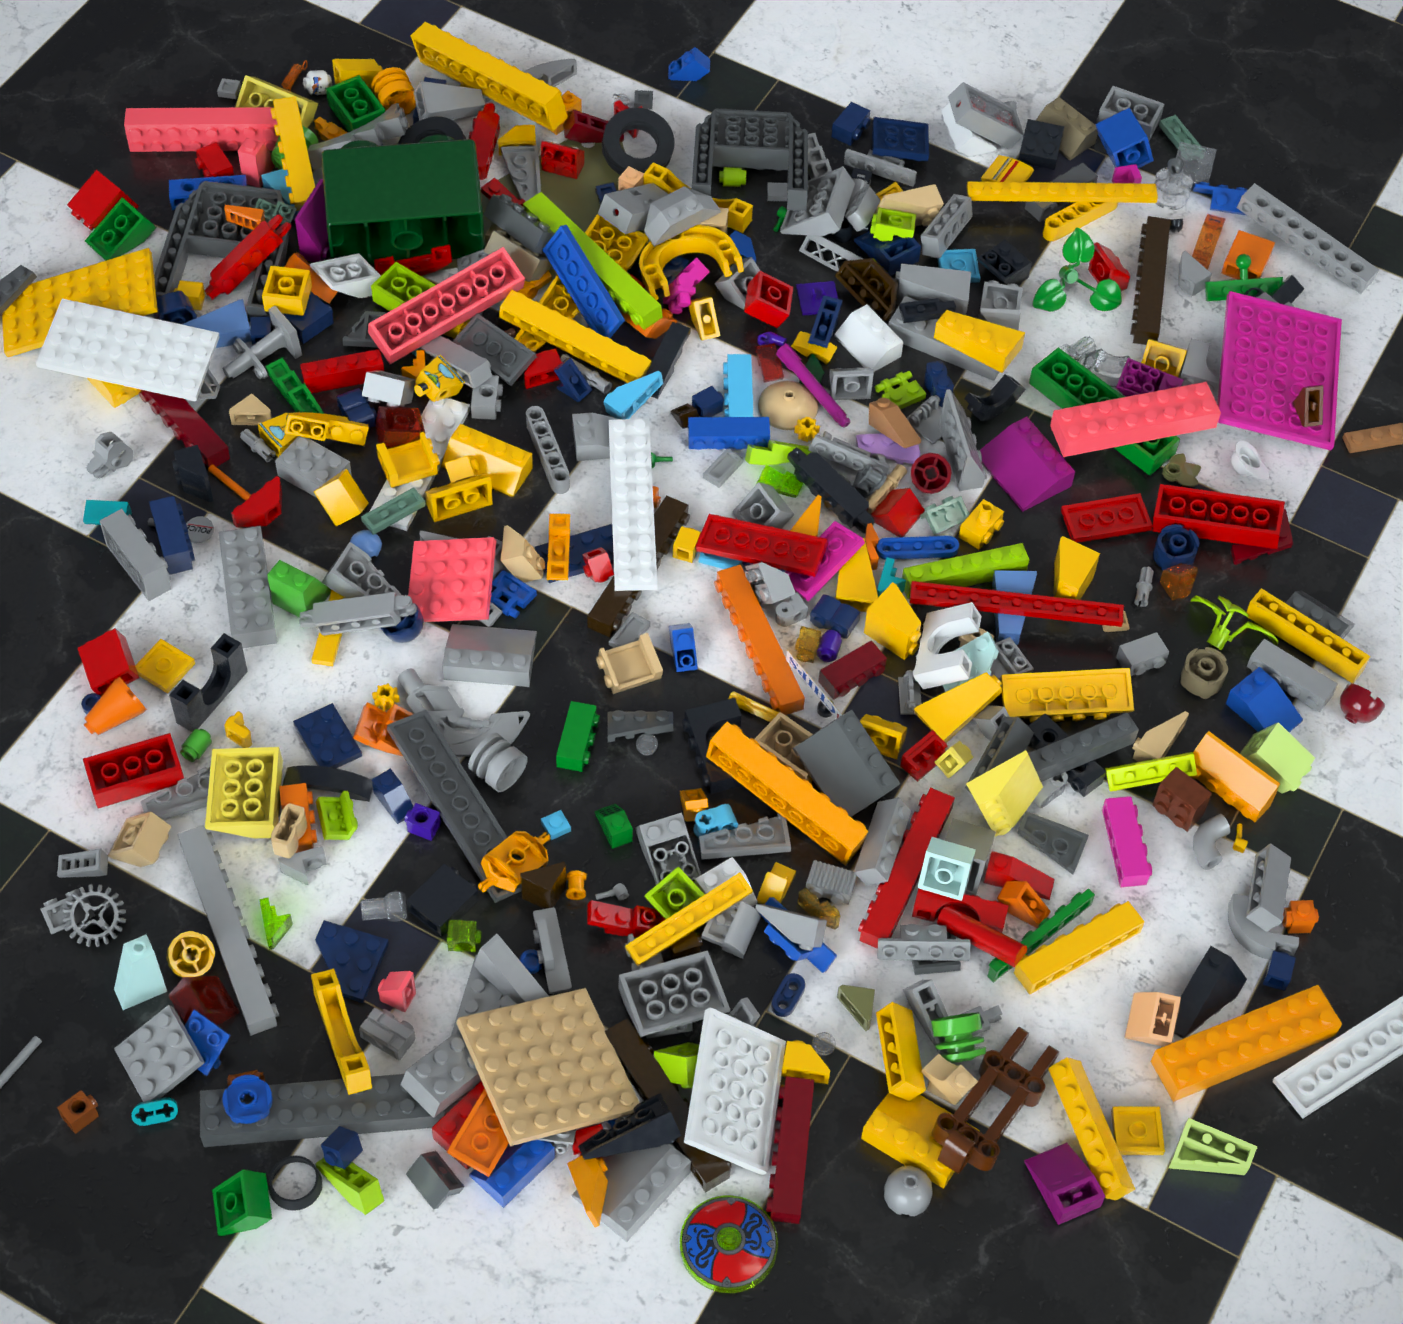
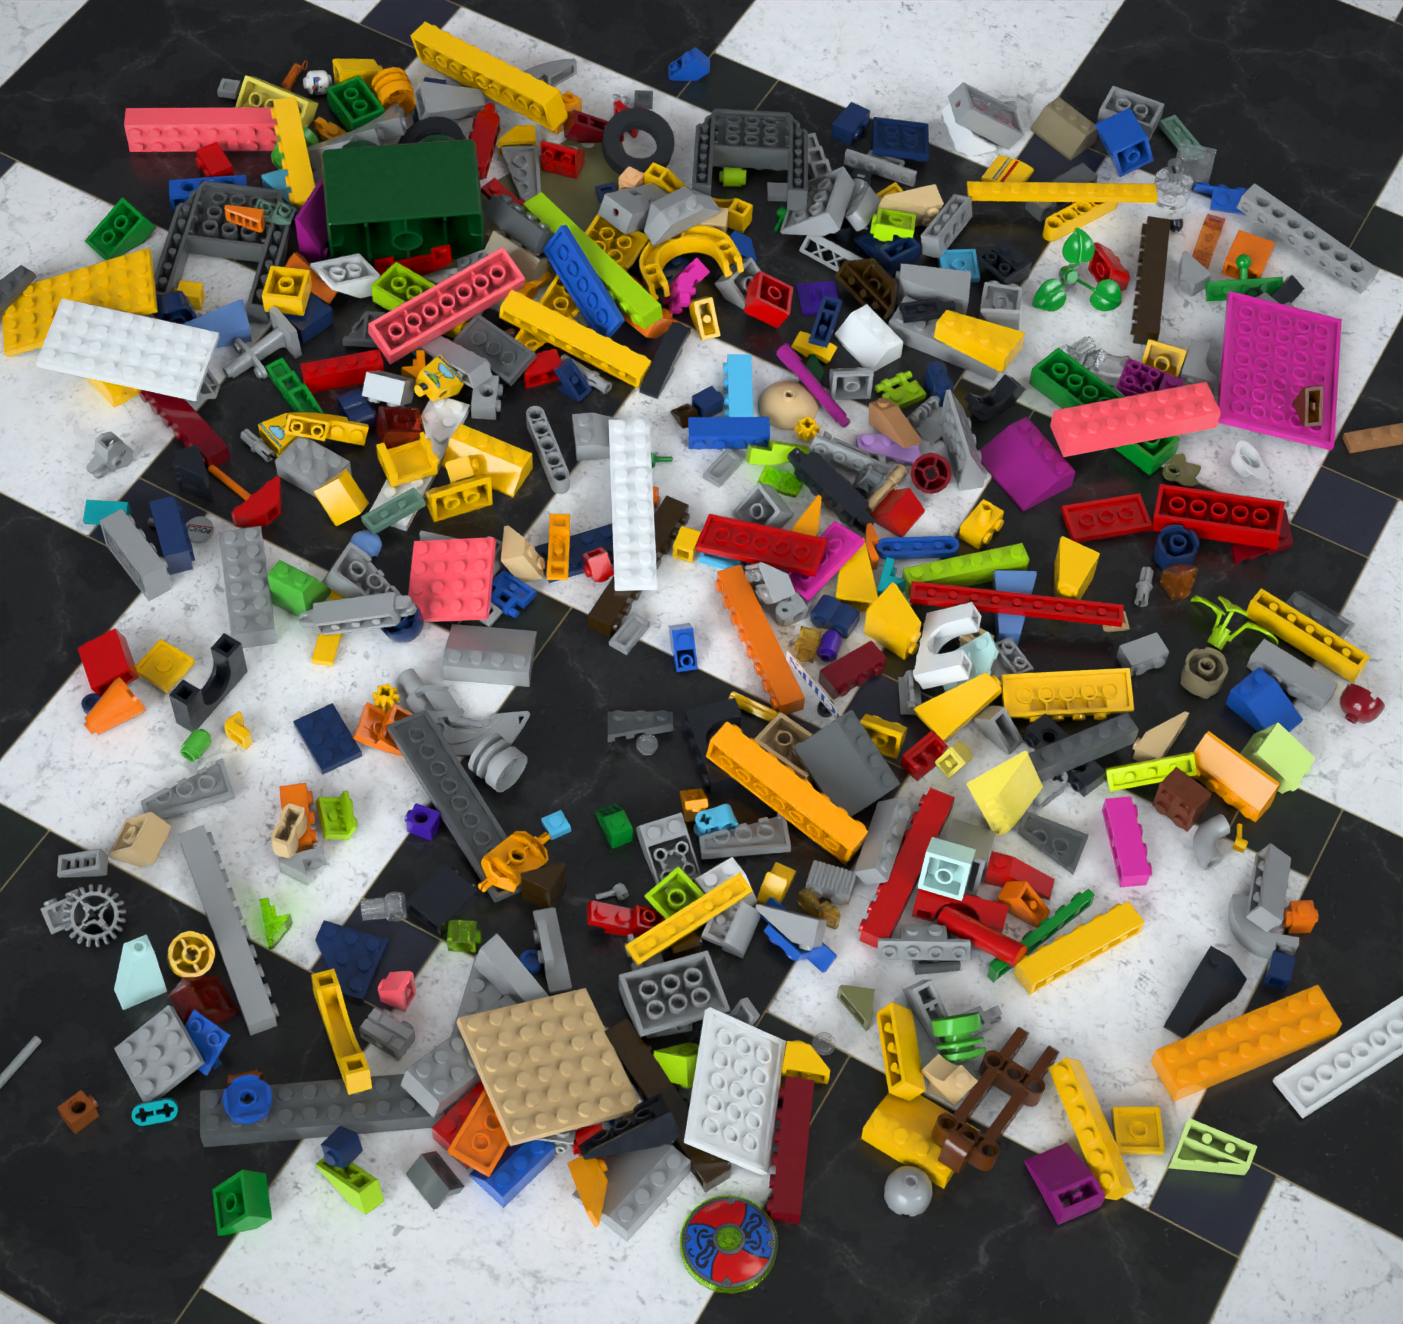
red slope [67,170,139,231] -> none
red brick [83,733,184,809] -> none
red hinge [205,214,291,300] -> none
light yellow slope [205,747,283,839] -> none
tan slope [229,394,272,425] -> none
coral slope [238,138,275,188] -> none
dark blue brick [250,316,273,346] -> none
black tyre [269,1156,322,1211] -> none
black slope [282,765,373,802] -> none
dark blue slope [372,768,414,824] -> none
green brick [556,701,600,772] -> none
light orange bush [566,870,587,900] -> none
tan panel [596,633,663,694] -> none
medium azure slope [604,371,663,419] -> none
clear red slope [755,343,784,382] -> none
dark purple arm [757,332,787,347] -> none
dark blue plate [771,973,805,1017] -> none
sand green bracket [920,496,970,535] -> none
dark grey brick [965,717,1034,793] -> none
black brick [1019,119,1064,170] -> none
dark pink panel [1112,164,1142,184] -> none
light nougat slope [1125,992,1181,1047] -> none

